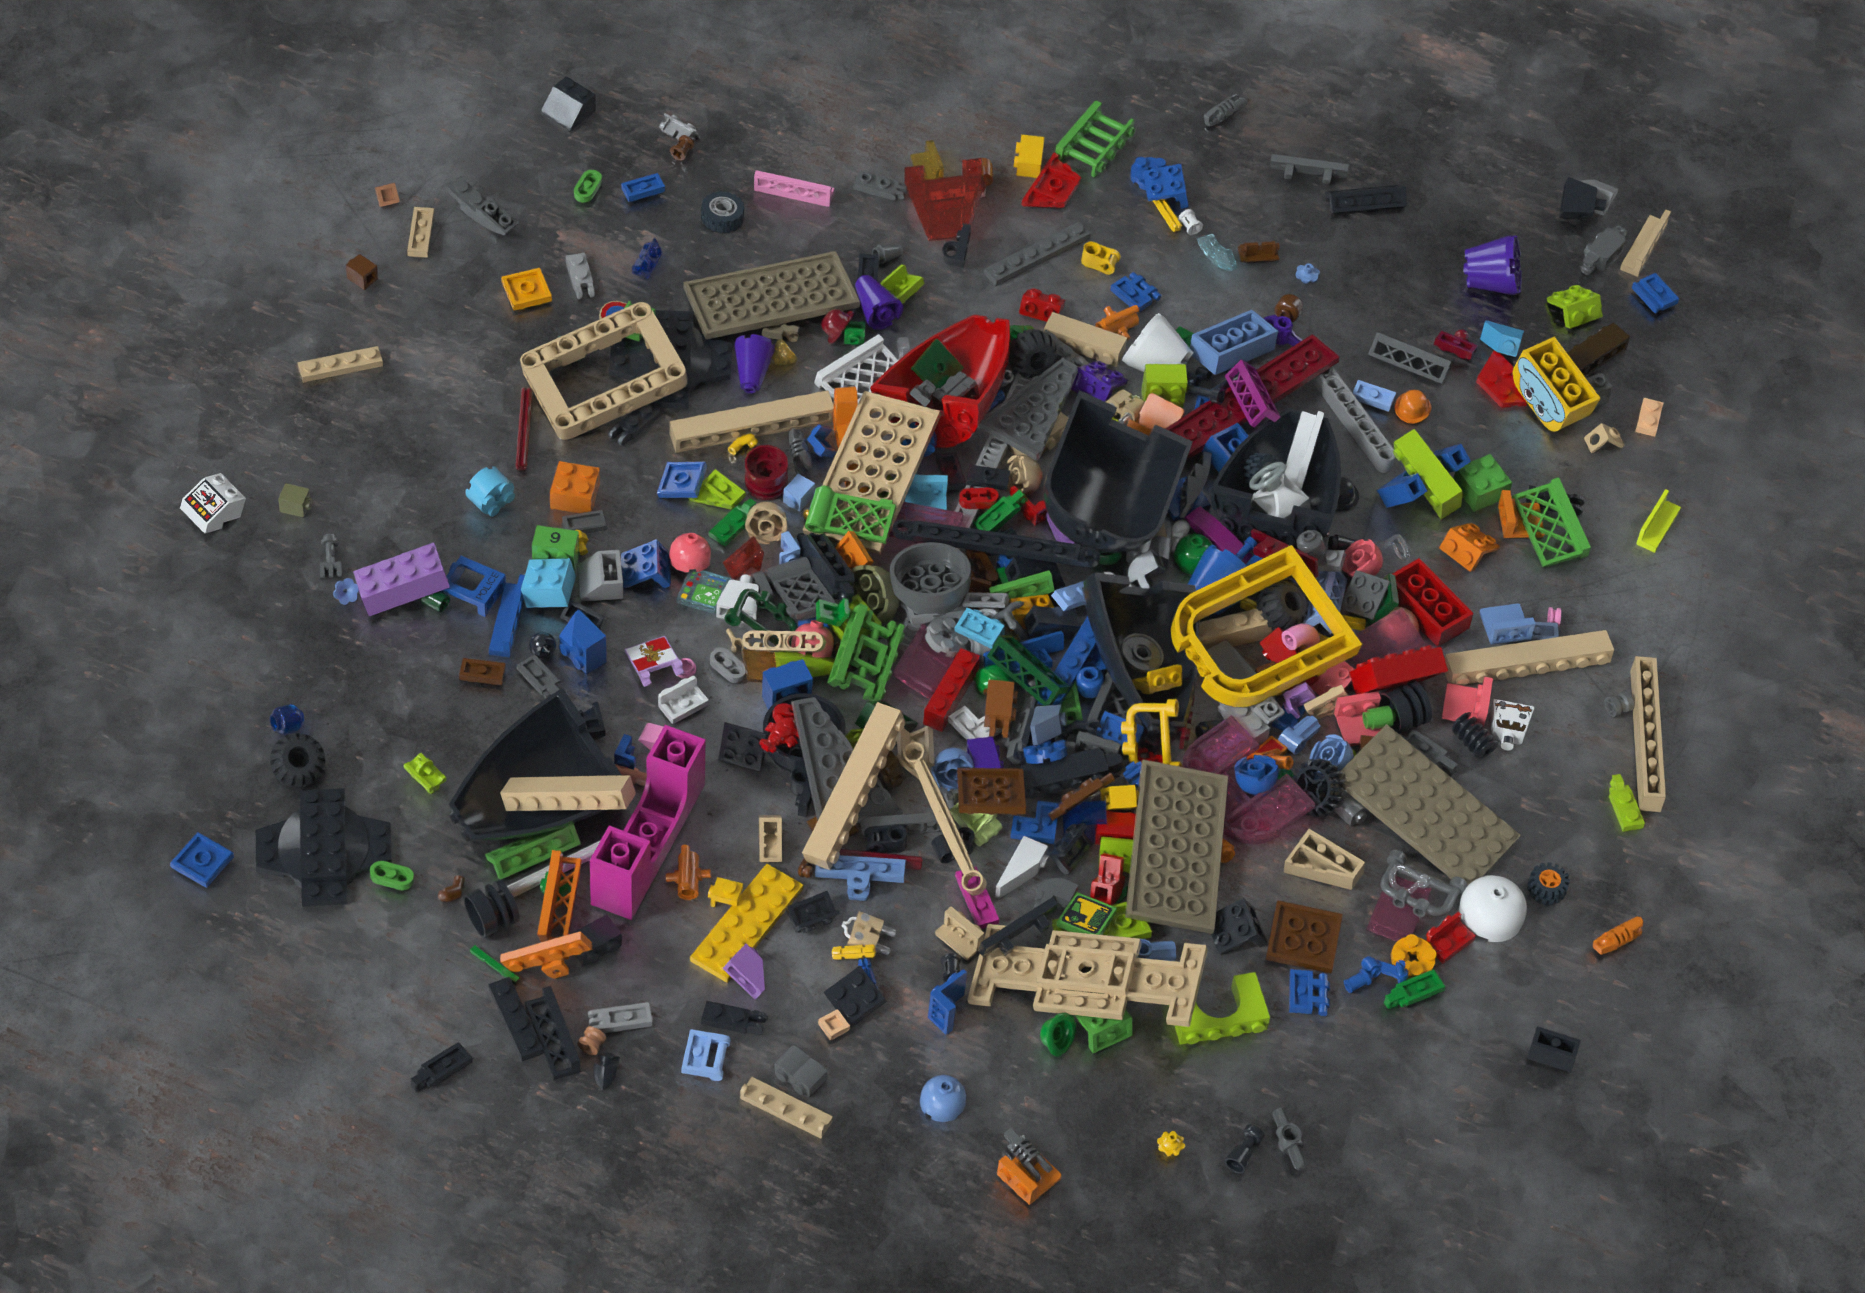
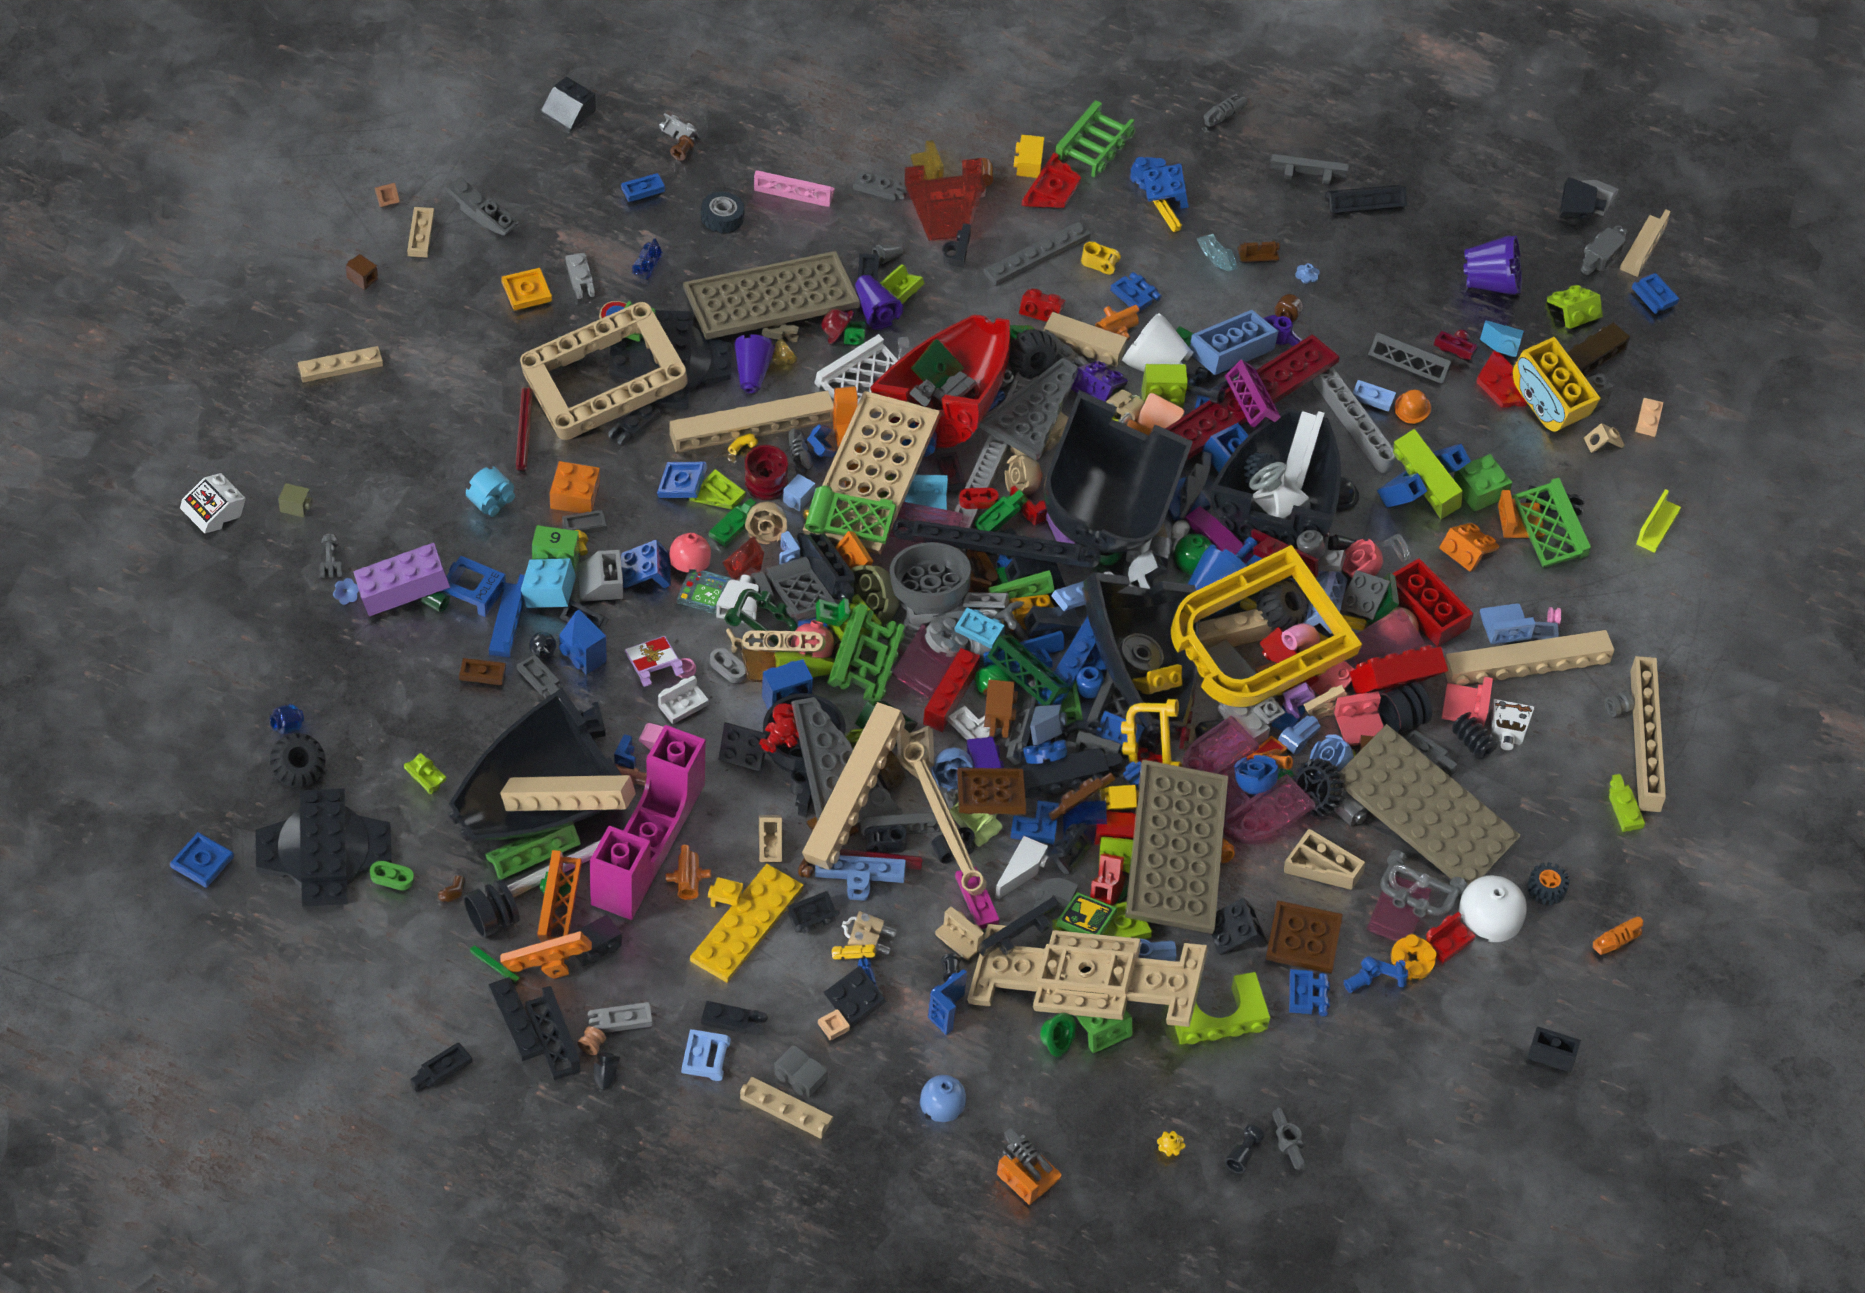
bright green plate [574,170,602,203] -> none
medium lavender slope [722,944,765,1000] -> none
black plate [966,464,1010,491] -> none
white bush [1178,209,1203,235] -> none
bright green brick [1362,706,1396,730] -> none
green hinge [1383,969,1446,1009] -> none

